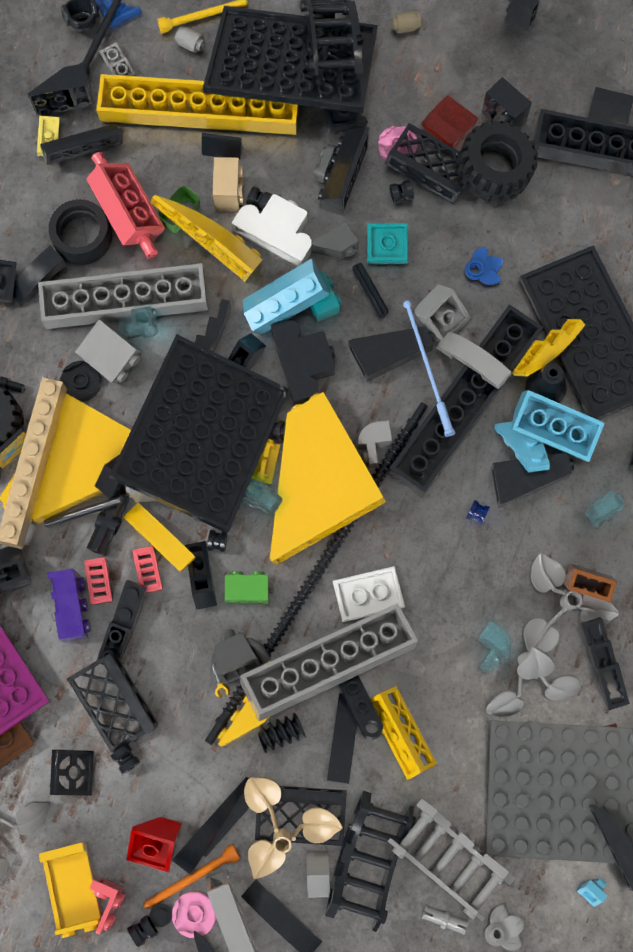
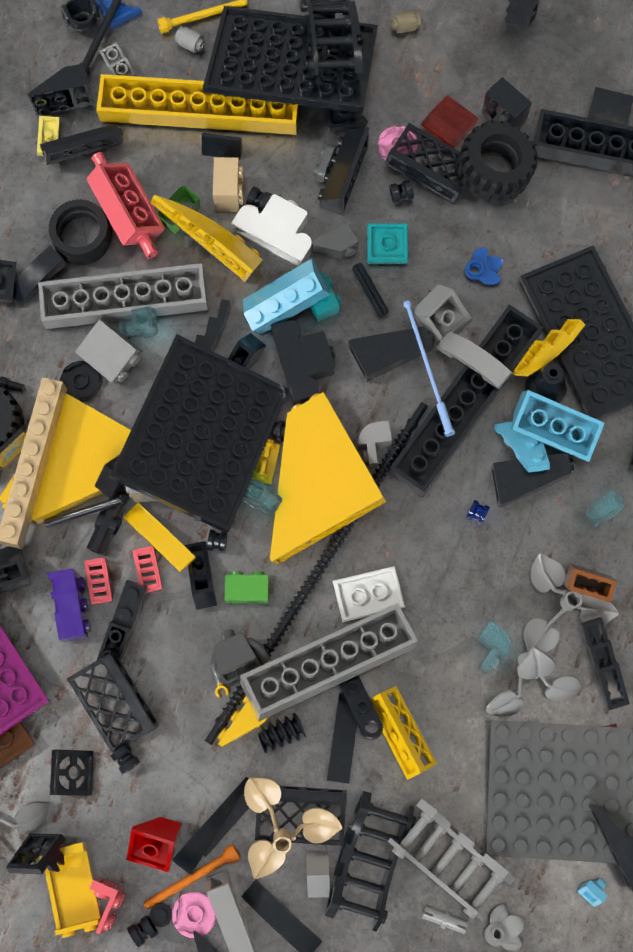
none -> black piece [6,833,66,875]

